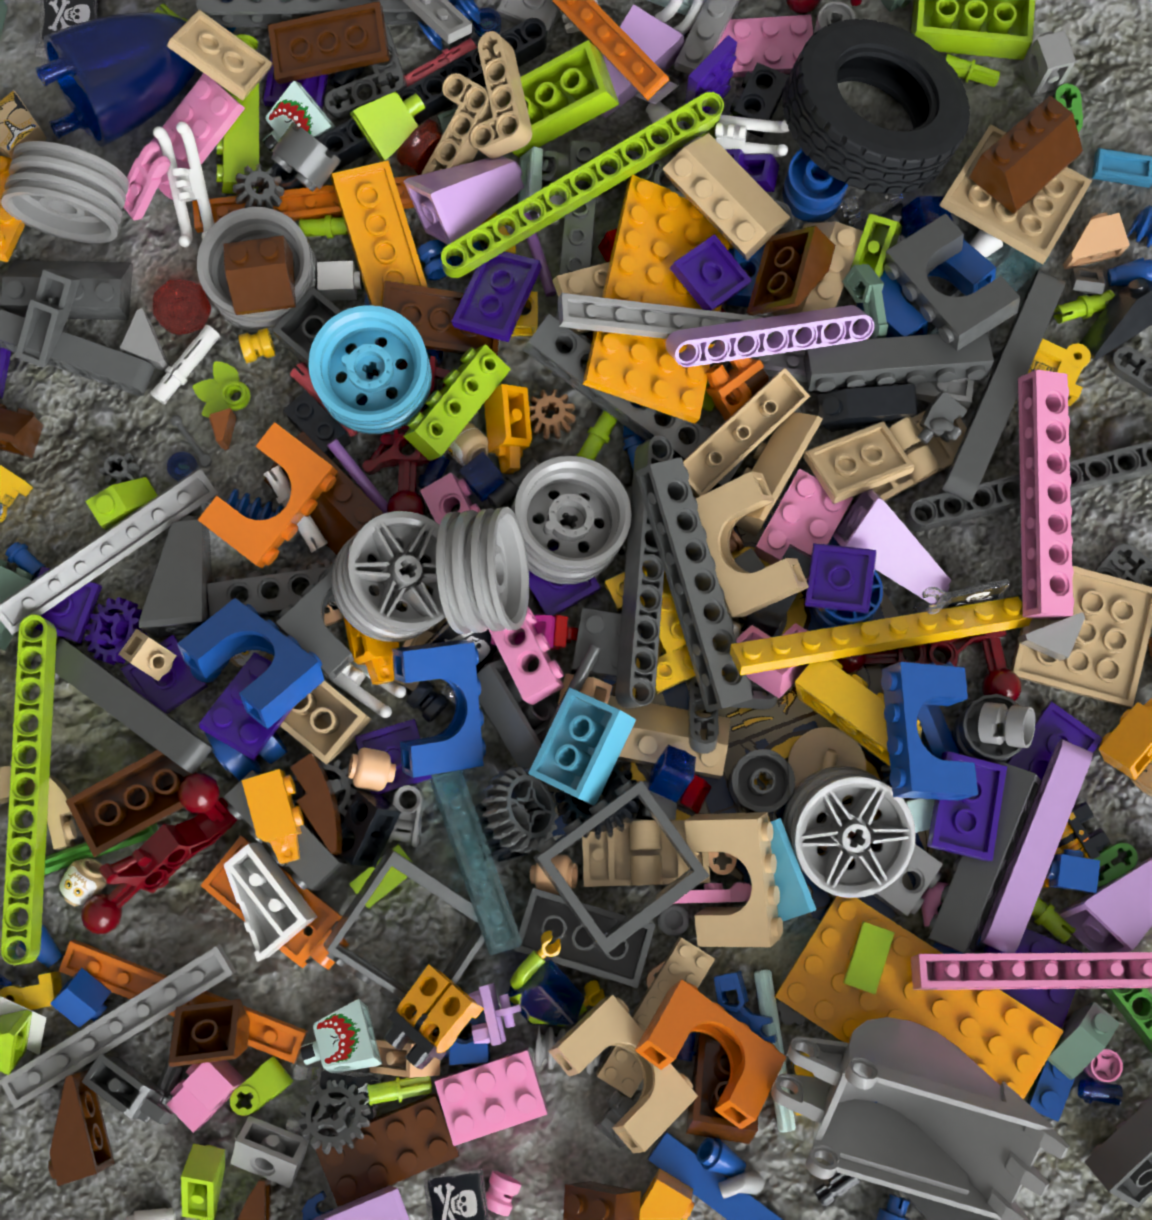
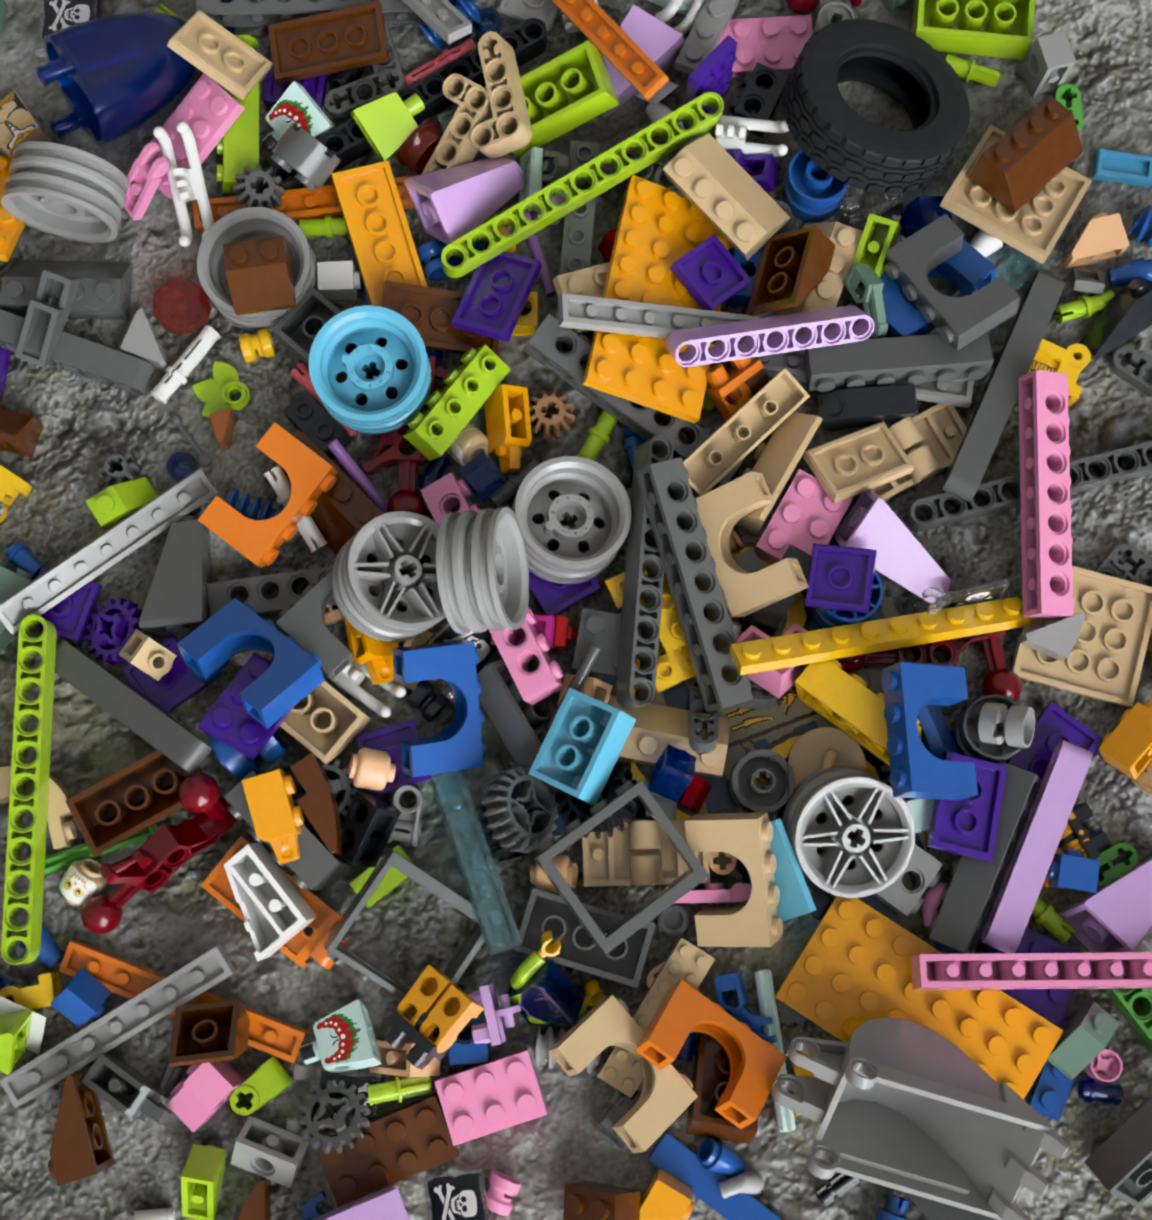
lime tile [843,921,895,994] -> none
dark grey piece [918,392,968,444] -> none

